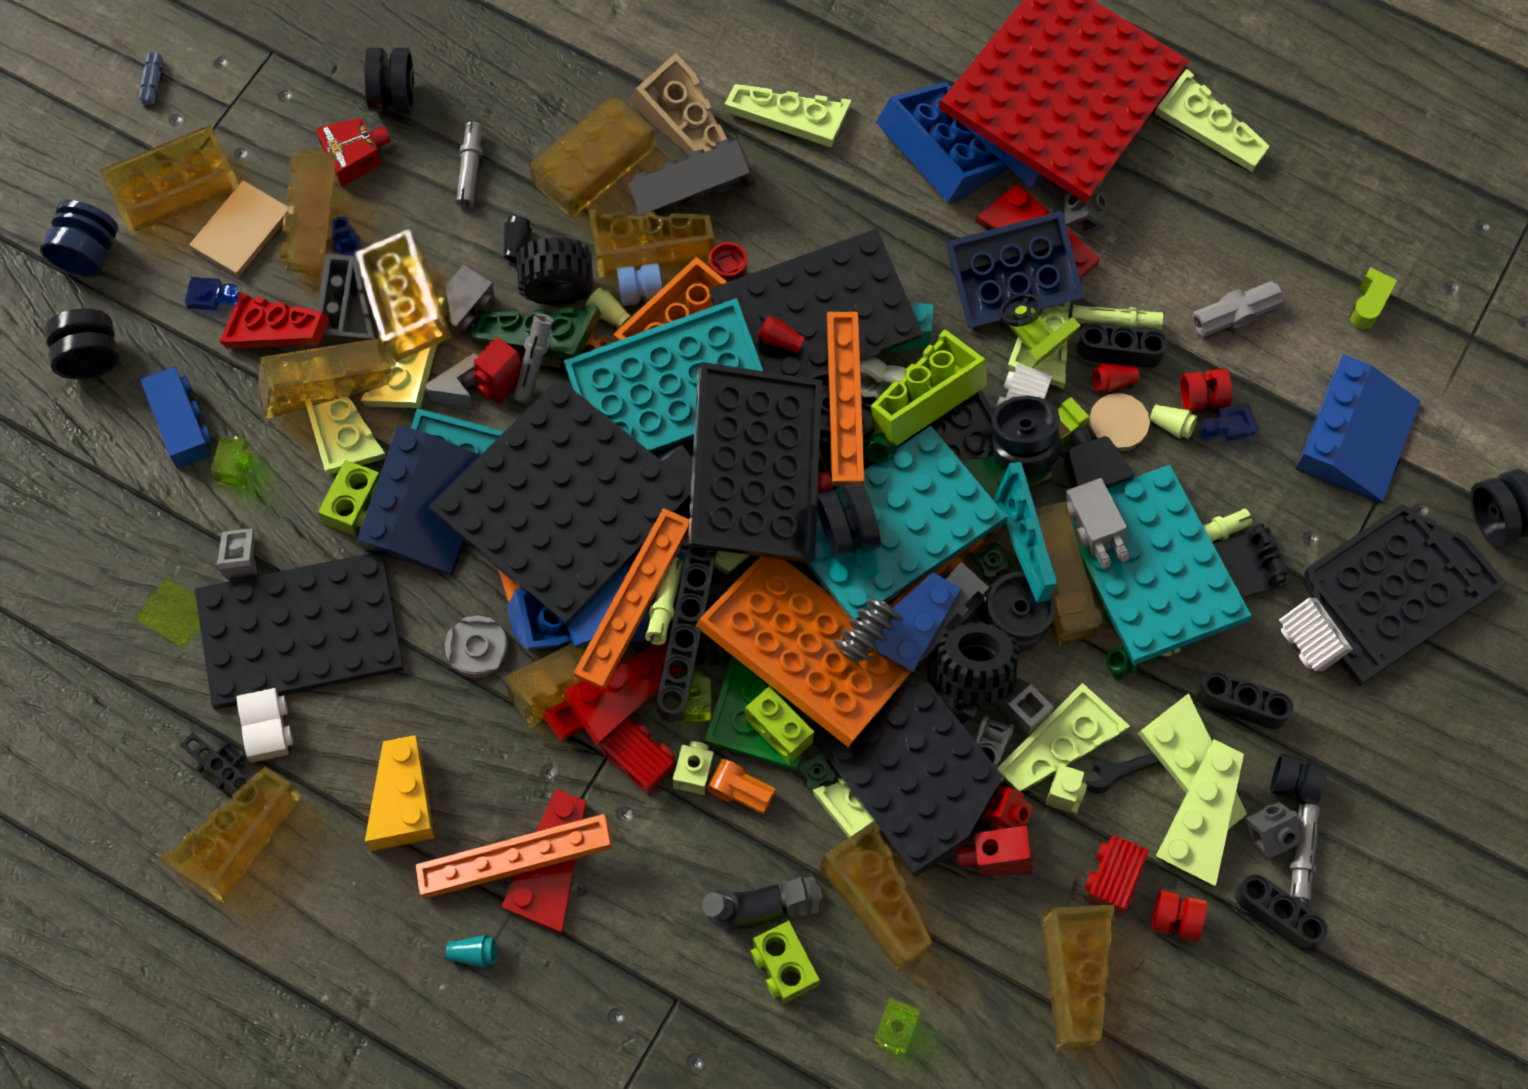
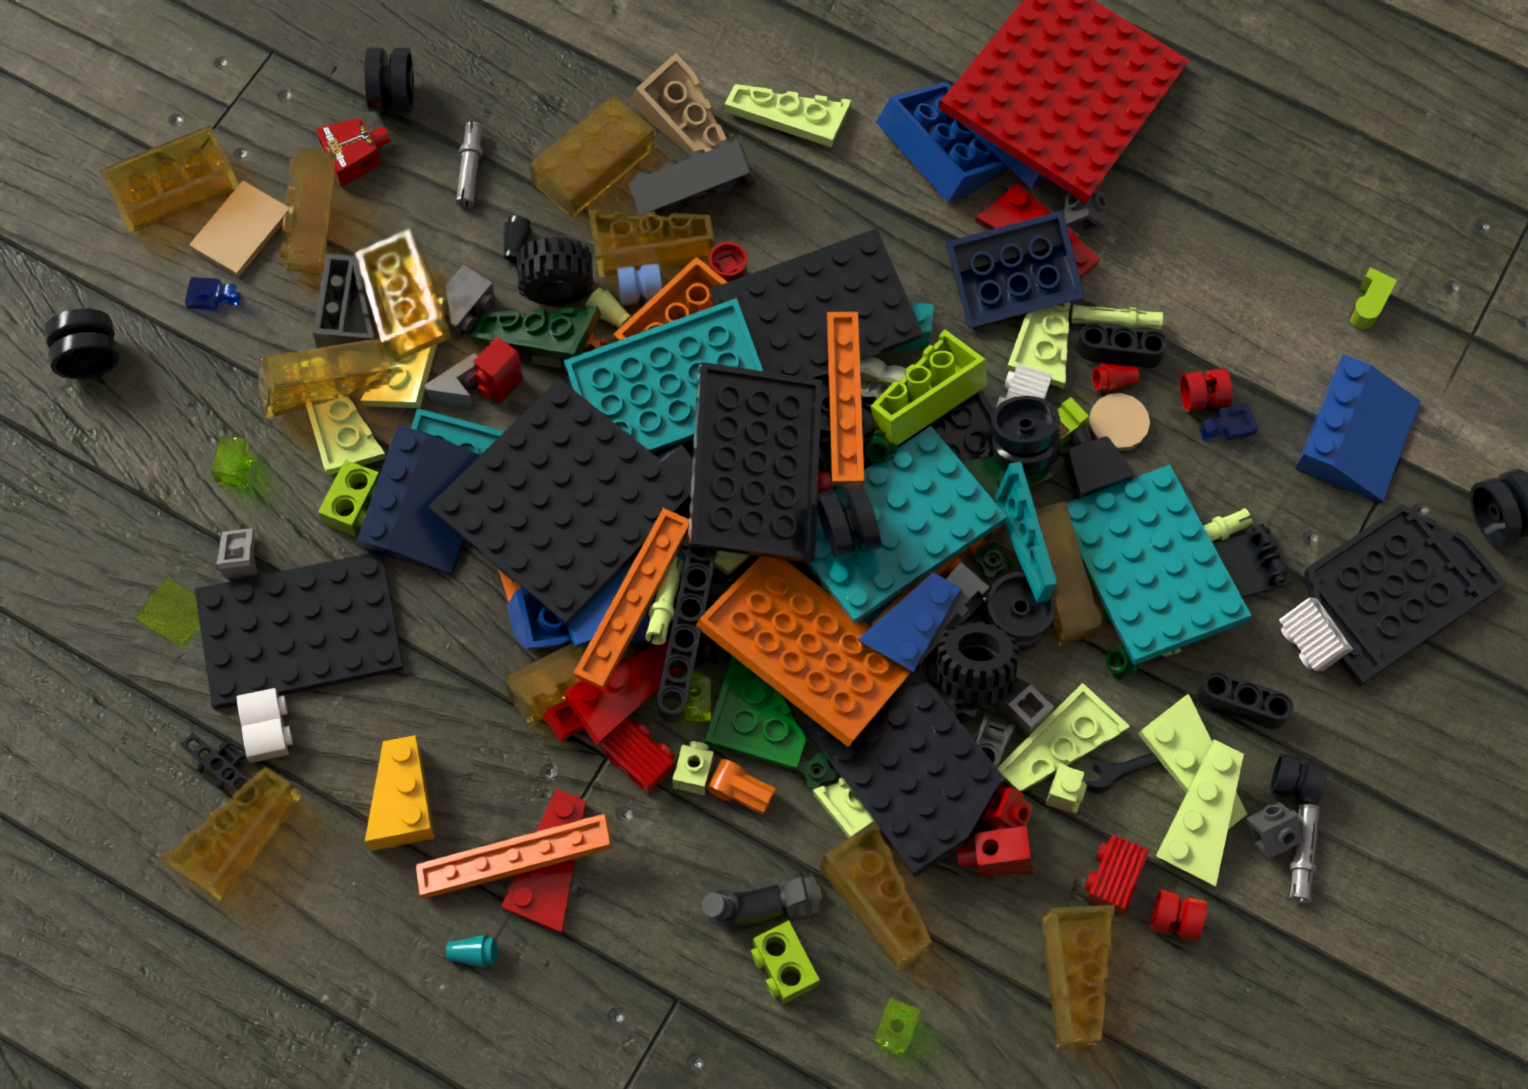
dark blue wheel [40,200,119,277] -> none
sand blue axle [138,52,163,106] -> none
blue brick [140,367,213,469] -> none
red wing [220,292,329,349] -> none
clear blue cone [331,216,360,255] -> none
light grey tile [444,615,509,678] -> none
light grey pin [513,314,553,402] -> none
lime brick [745,686,814,764] -> none
red cone [757,316,805,353] -> none
dark grey piece [833,598,903,669] -> none
lime piece [1000,293,1081,368] -> none
light grey hinge [1063,478,1129,569] -> none
yellowish green cone [1149,404,1197,439] -> none
yellowish green wing [1155,69,1270,172] -> none
light grey piece [1191,281,1284,337] -> none
black beam [1235,874,1328,950] -> none

